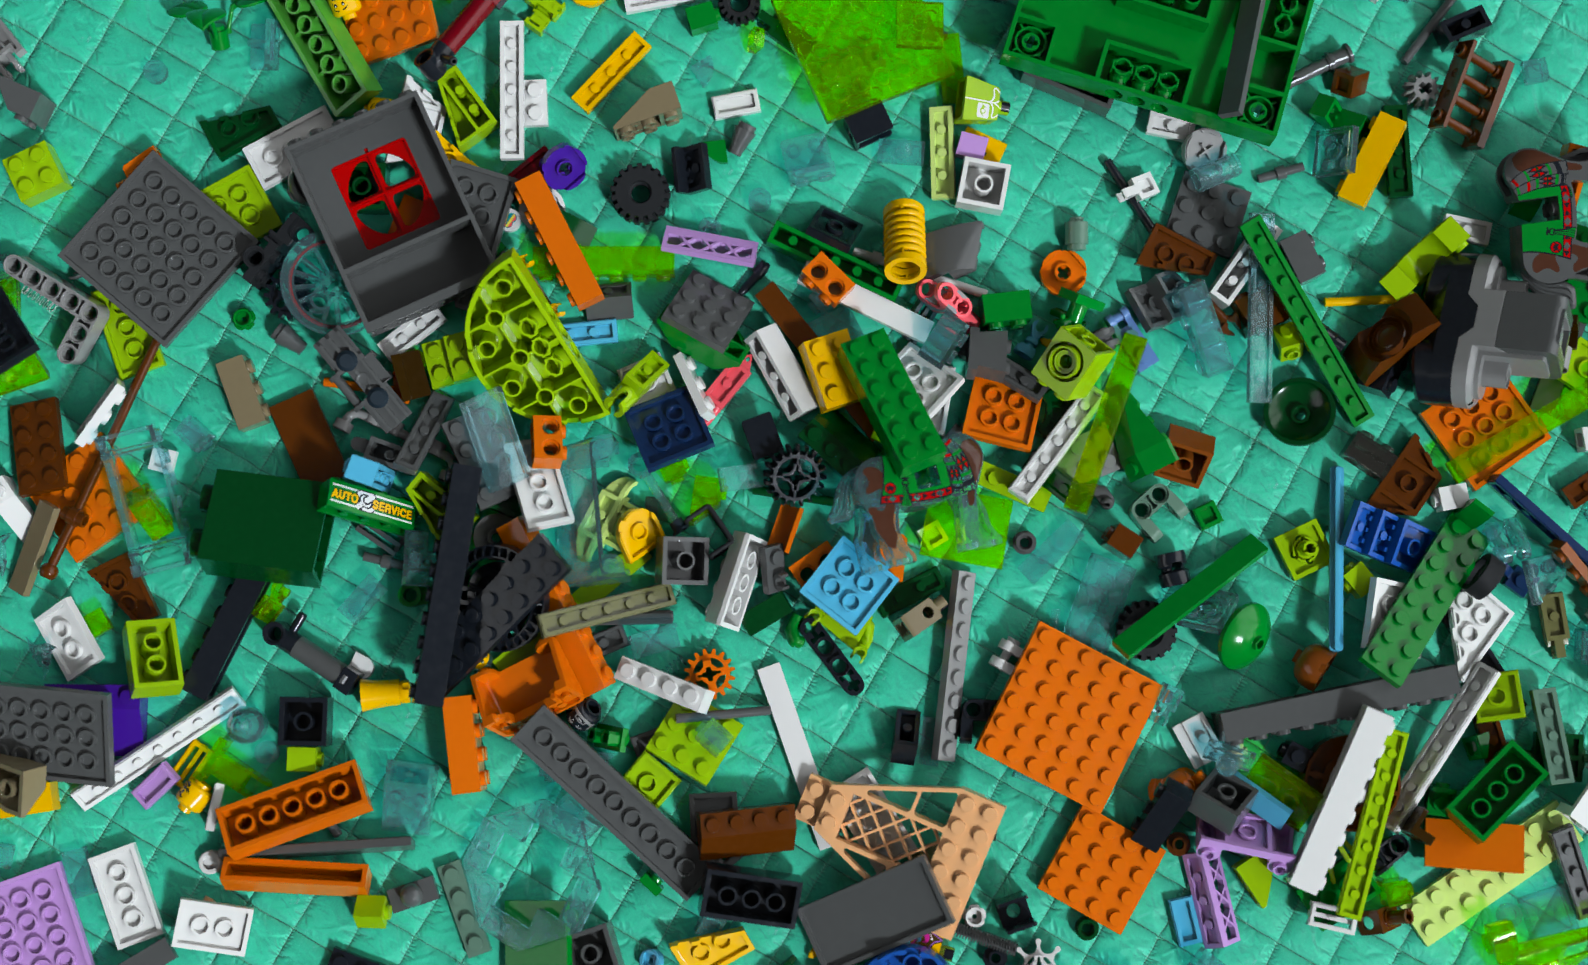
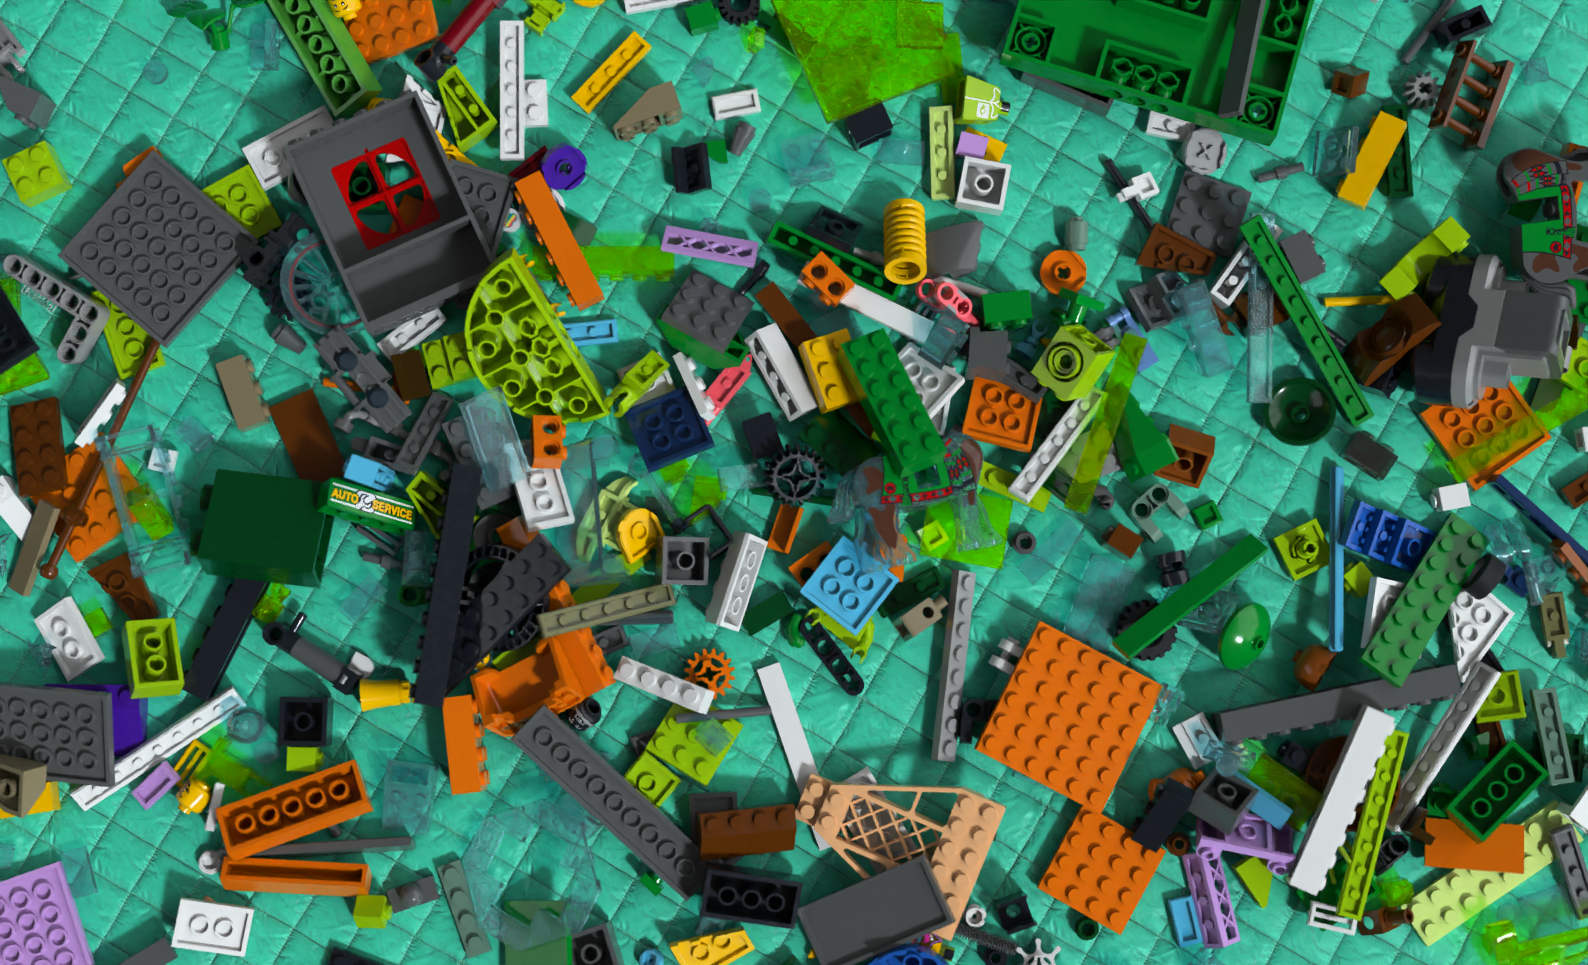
white plate [88,842,166,950] -> none
dark green wing [199,105,283,162] -> none
green plate [232,307,256,330] -> none
dark grey panel [586,282,634,321] -> none
green hips [587,723,630,753] -> none
black tyre [611,163,671,225] -> none
dark grey plate [759,542,790,595] -> none
black slope [890,708,921,766] -> none
clear light blue tile [914,716,939,767] -> none
clear light blue brick [1188,153,1242,193] -> none
lime bracket [1271,322,1304,362] -> none
dark grey pin [1290,43,1355,89] -> none
green brick [1309,93,1370,145] -> none
reddish brown wing [1366,433,1442,517] -> none
white plate [1443,213,1492,247] -> none
green slope [1454,498,1495,529] -> none

